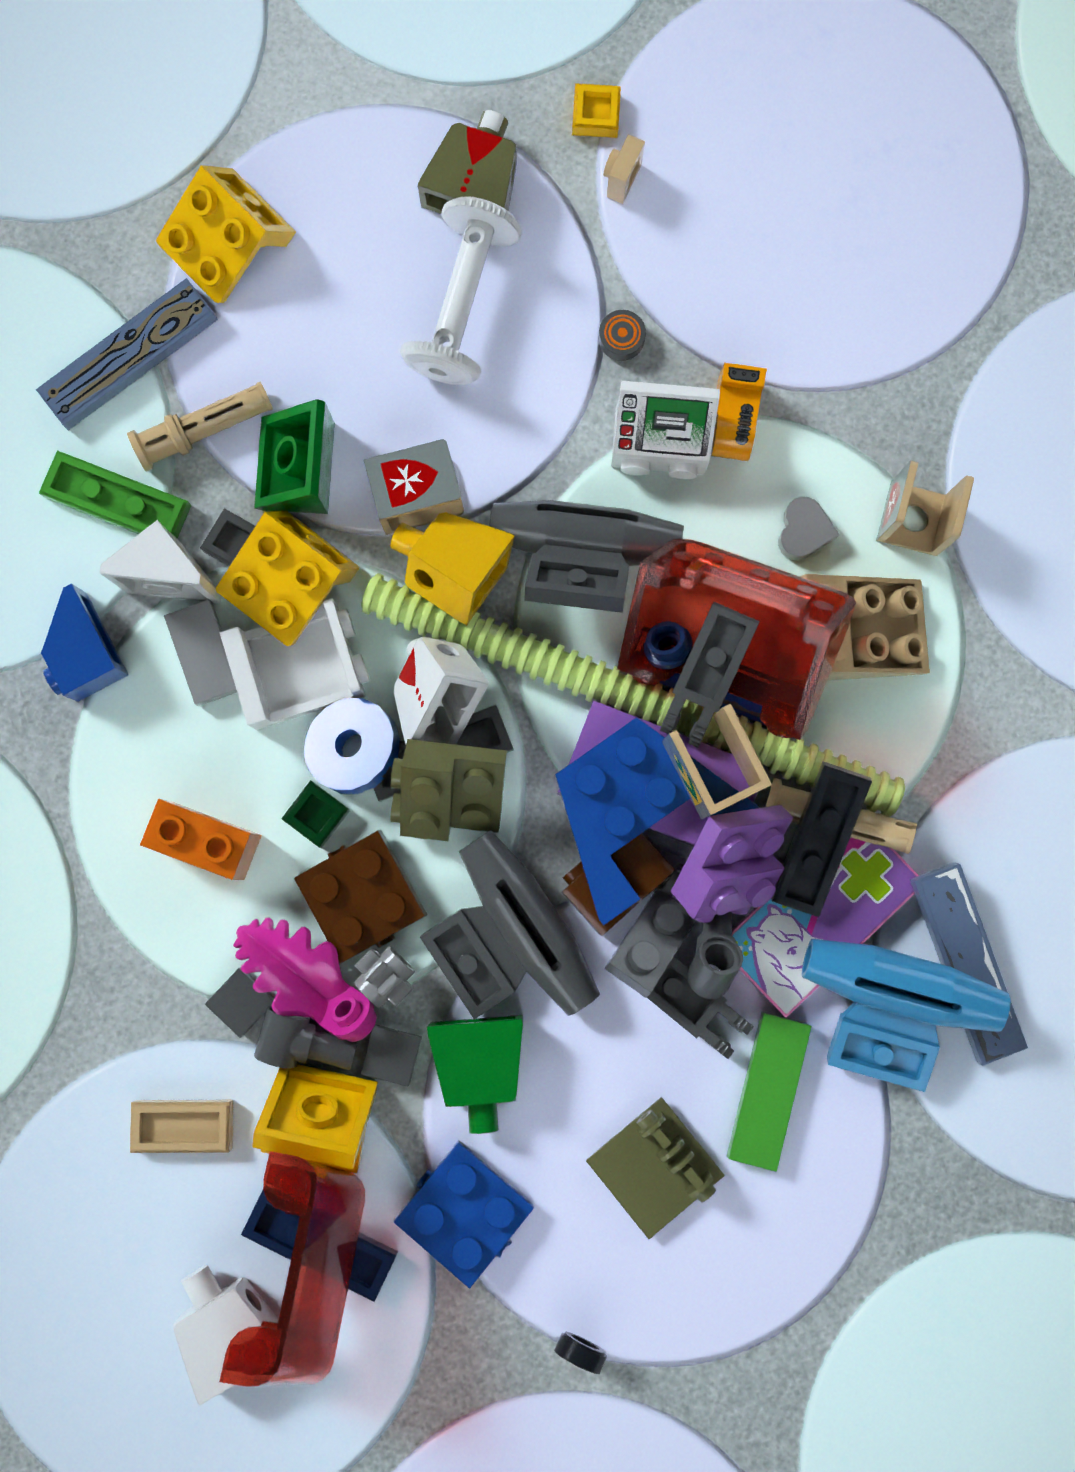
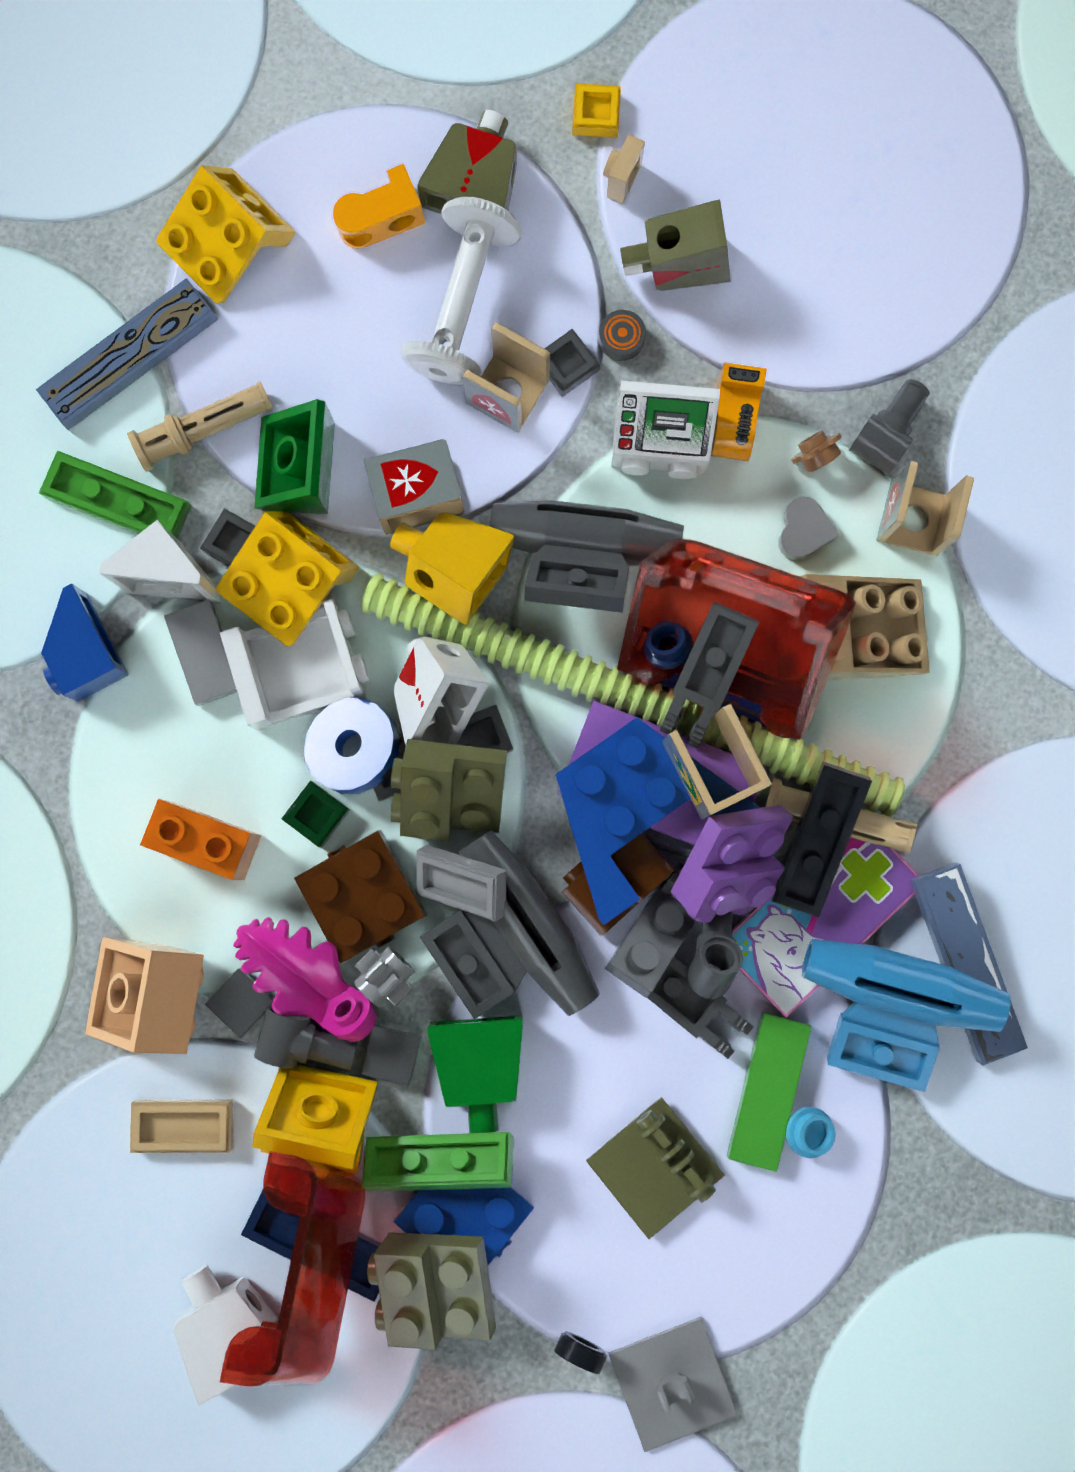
none -> light nougat slope [85,937,204,1054]
none -> light orange leg [332,163,425,249]
none -> bright green tile [362,1132,514,1192]
none -> olive plate [367,1232,496,1350]
none -> light grey tile [416,845,507,922]
none -> tan piece [462,322,550,433]
none -> dark grey tile [544,328,600,397]
none -> light grey piece [608,1317,738,1452]
none -> olive torso [620,199,731,291]
none -> medium azure plate [786,1107,836,1158]
none -> medium nougat plate [791,430,842,473]
none -> dark grey pin [849,379,930,476]

